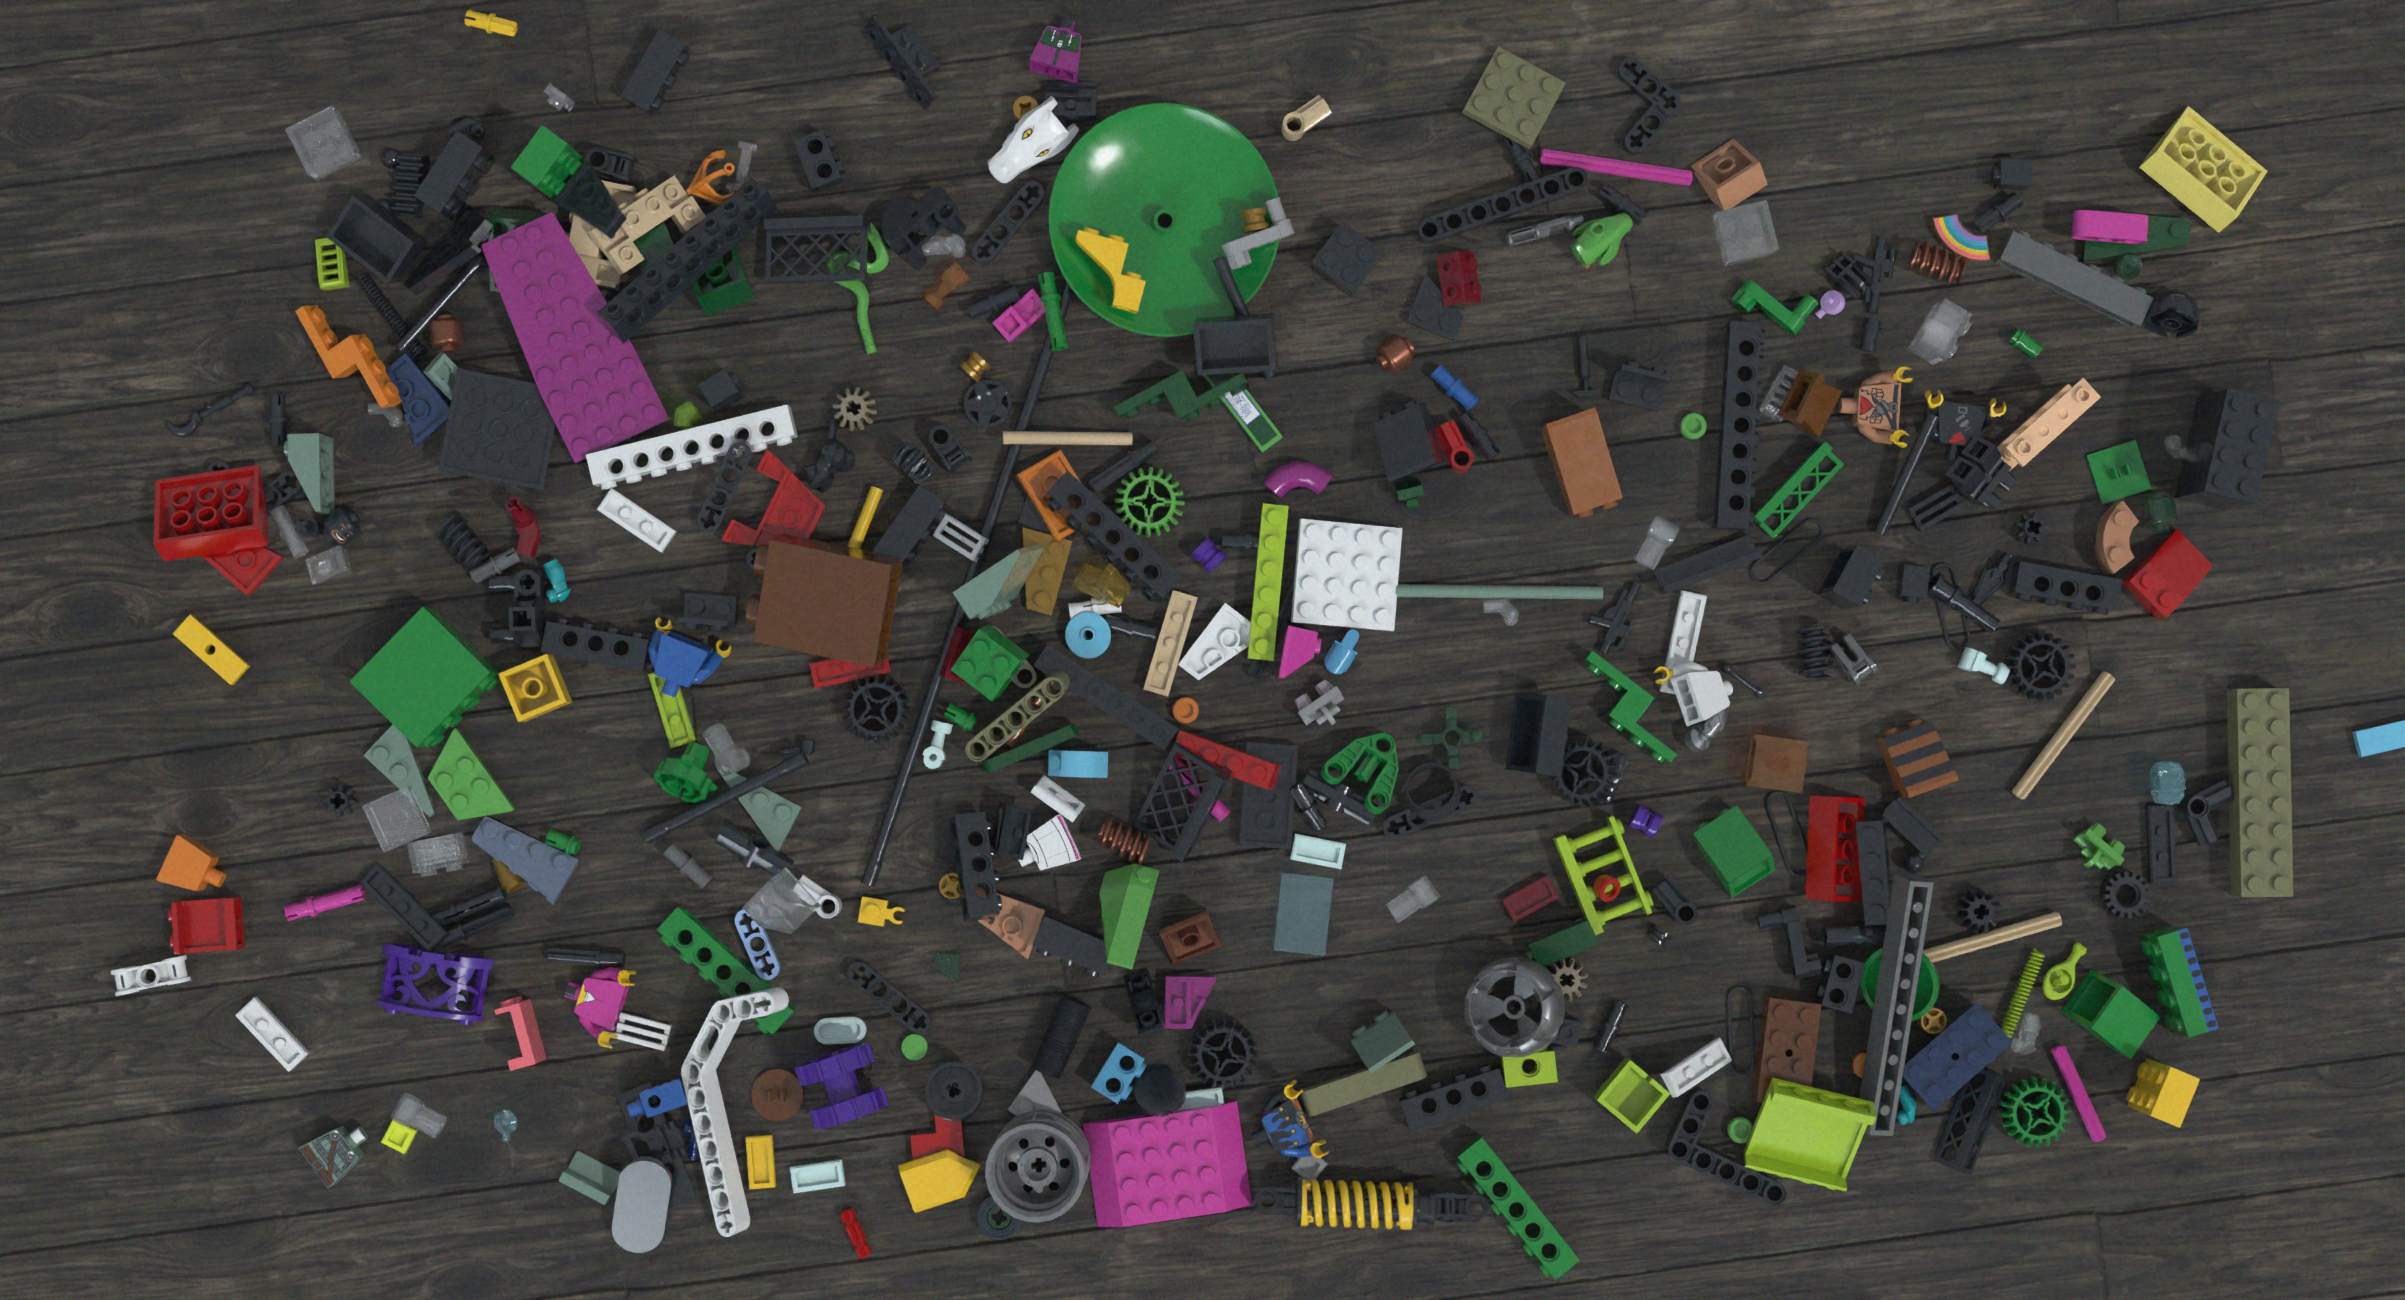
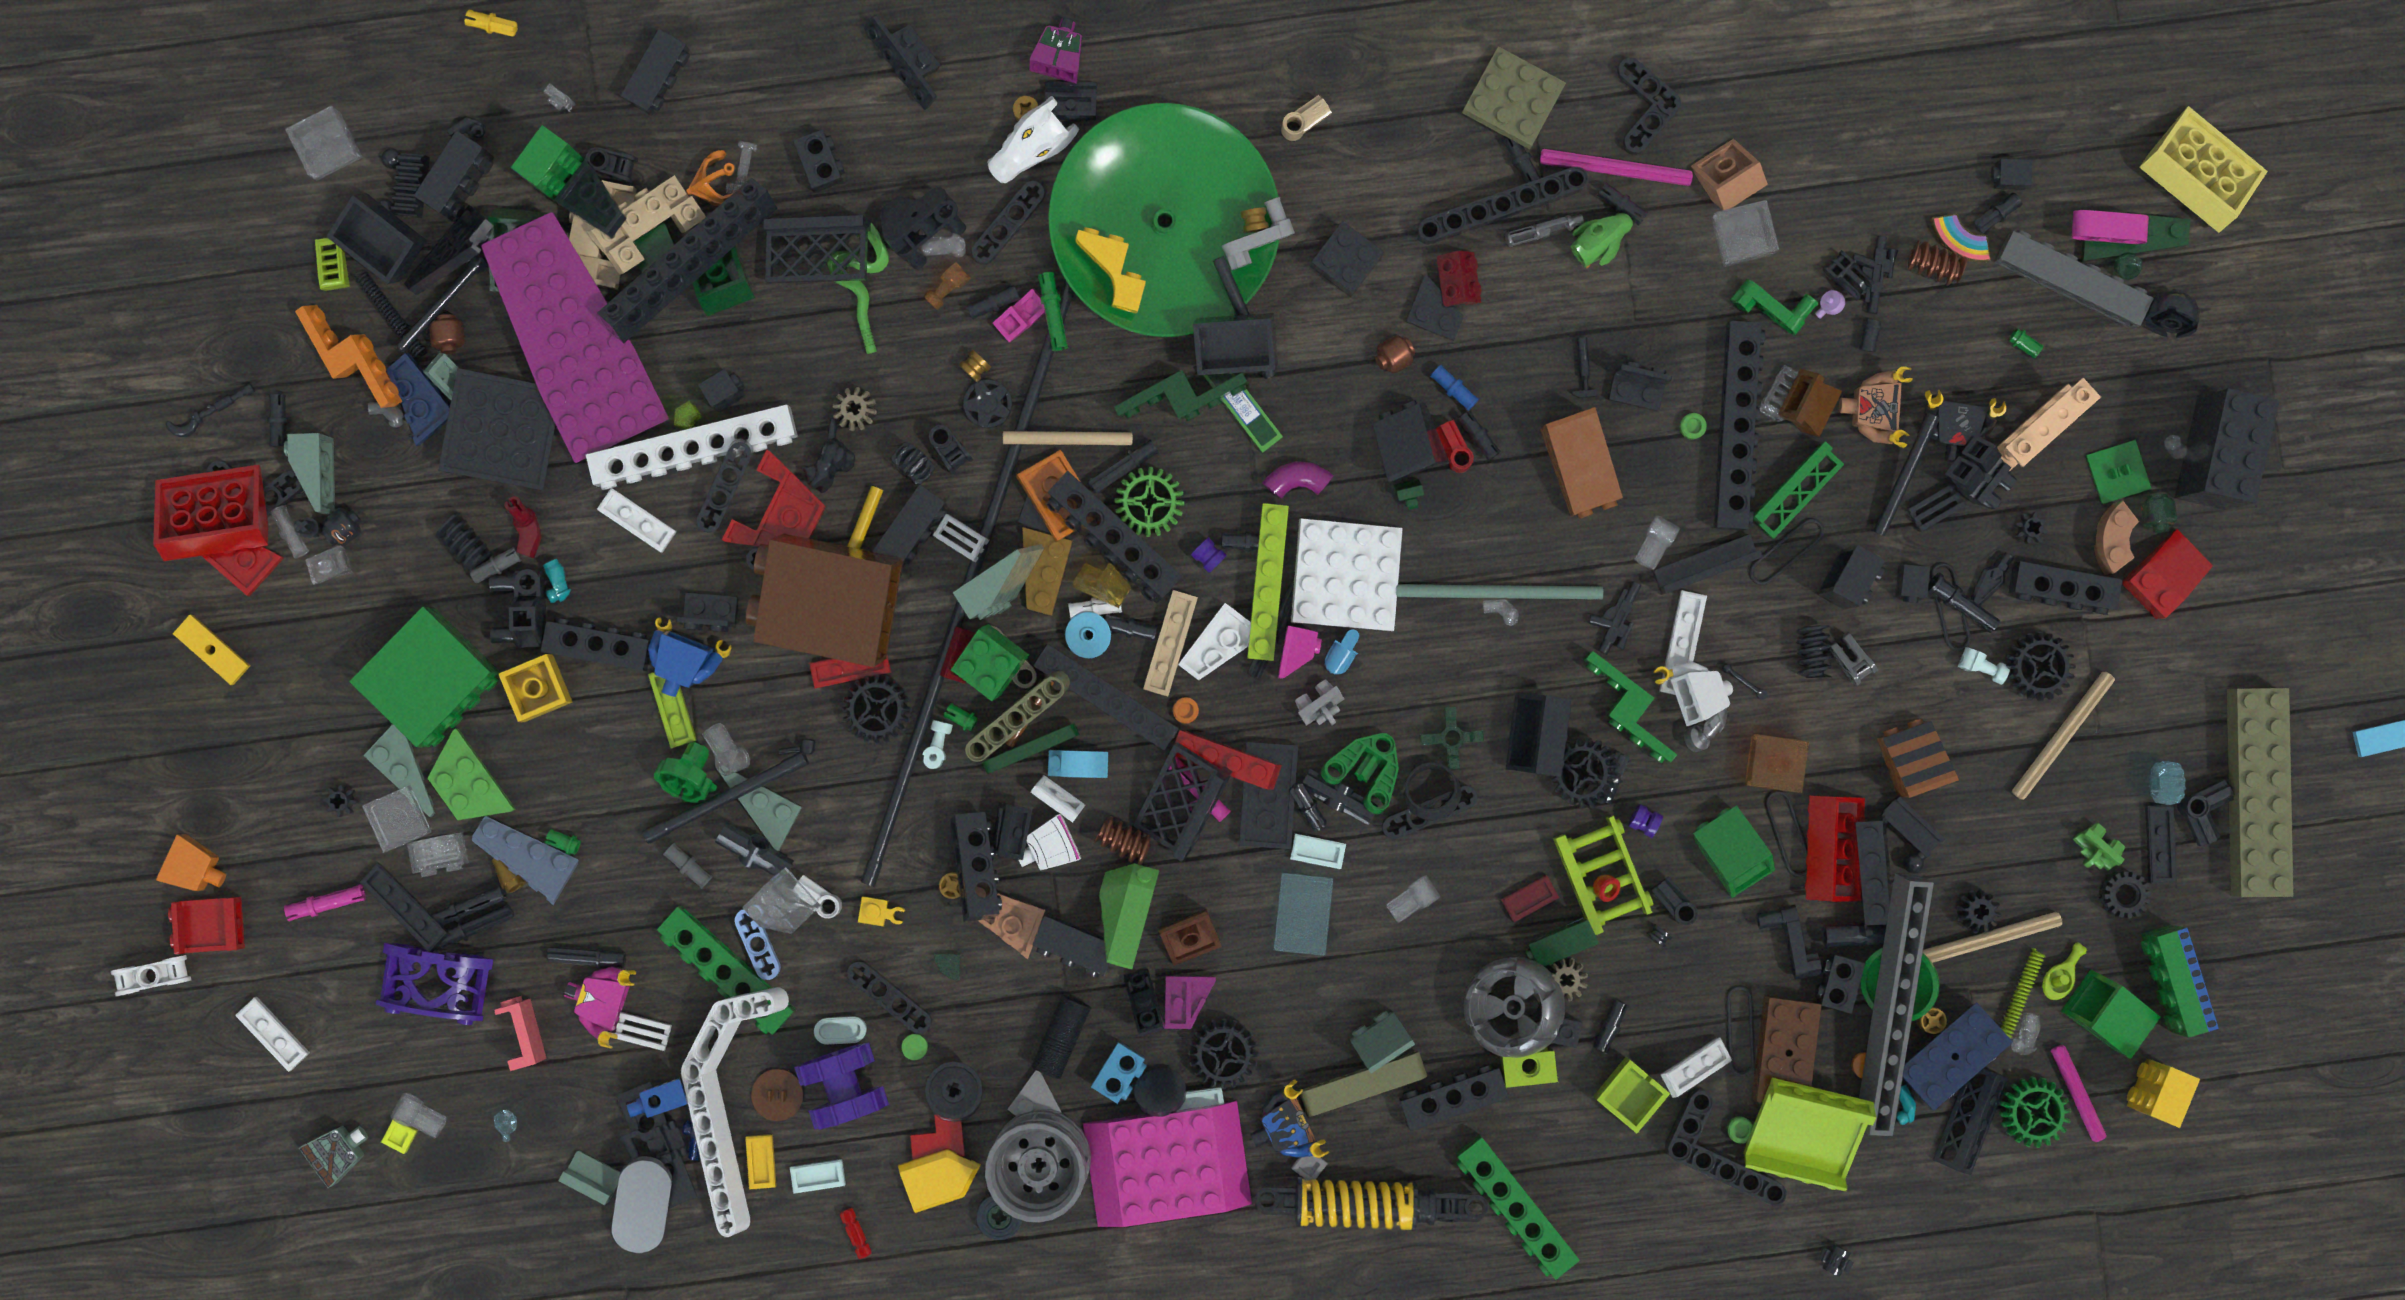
clear brick [1908,298,1972,365] -> none
none -> black gear [1819,1244,1854,1277]

